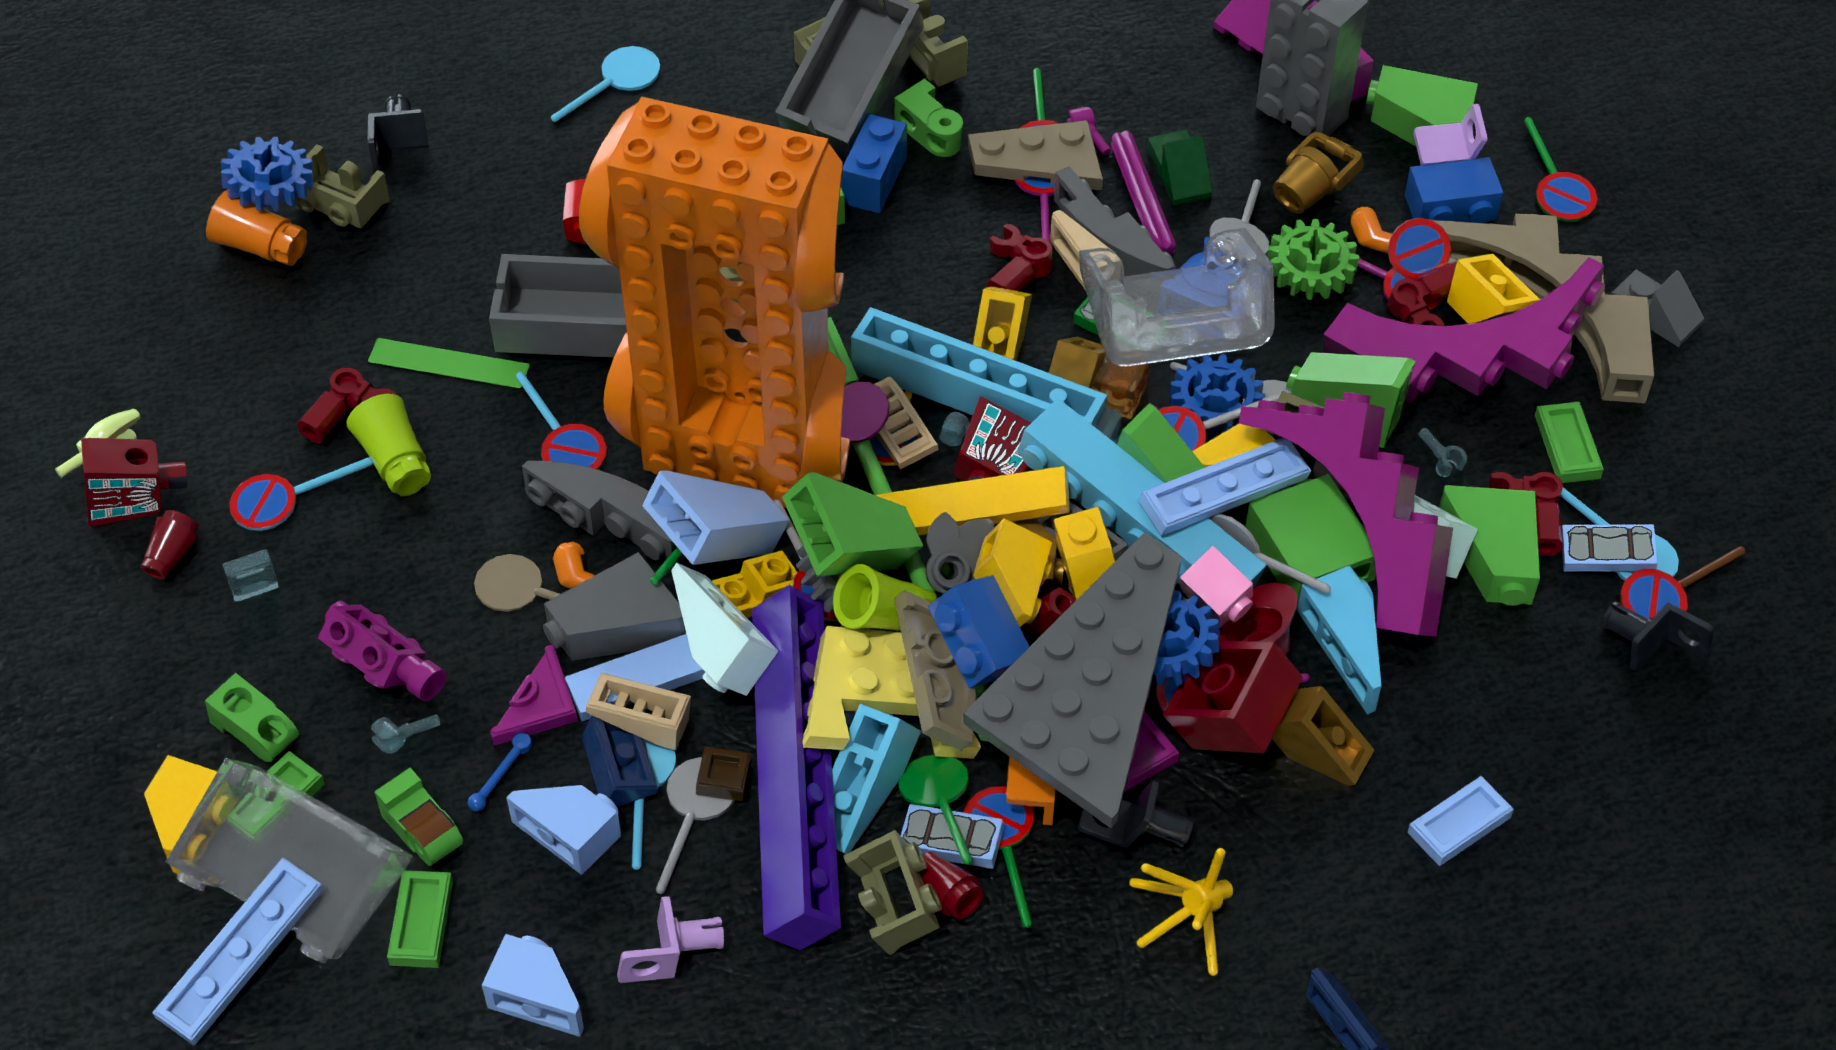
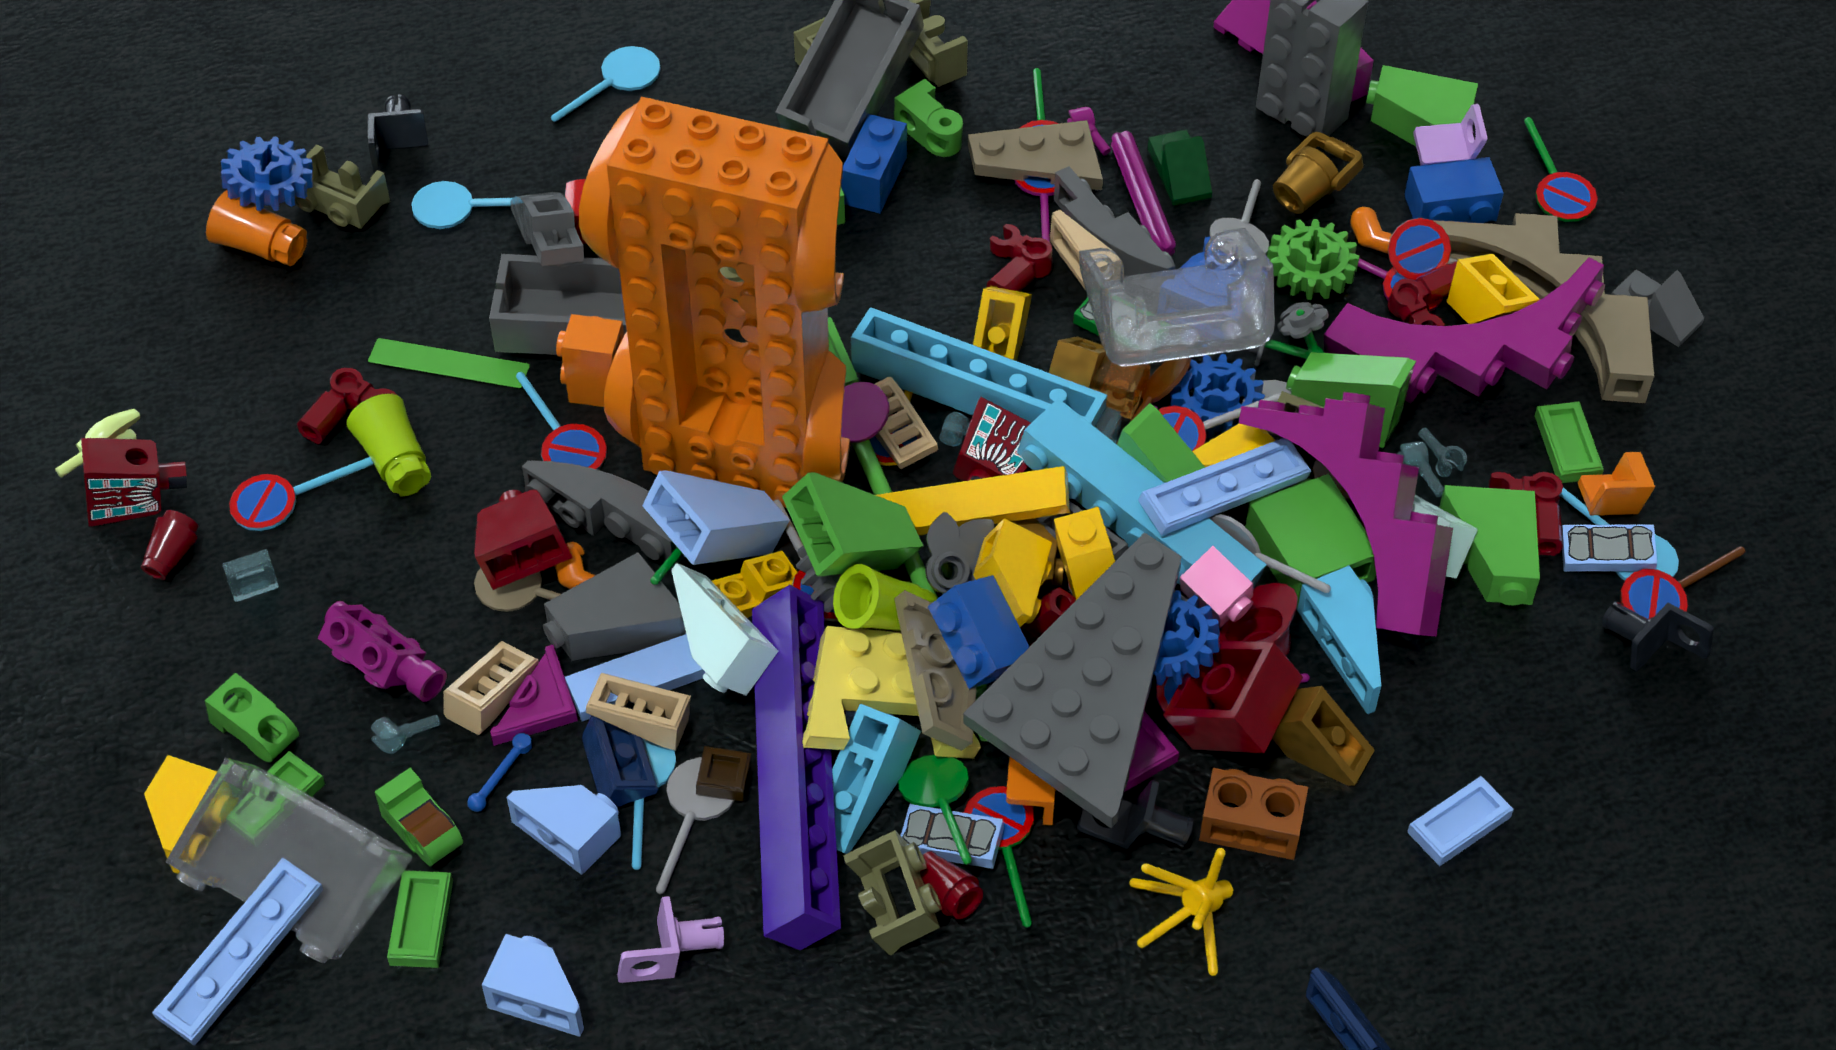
none -> medium azure piece [411,181,512,229]
none -> tan slope [444,641,539,735]
none -> dark red torso [474,489,573,590]
none -> dark grey slope [510,192,584,268]
none -> orange brick [556,314,624,407]
none -> reddish brown piece [1116,352,1191,444]
none -> dark orange brick [1199,768,1308,860]
none -> dark grey plant [1248,302,1329,366]
none -> clear light blue hand [1397,441,1444,497]
none -> orange panel [1578,452,1655,516]

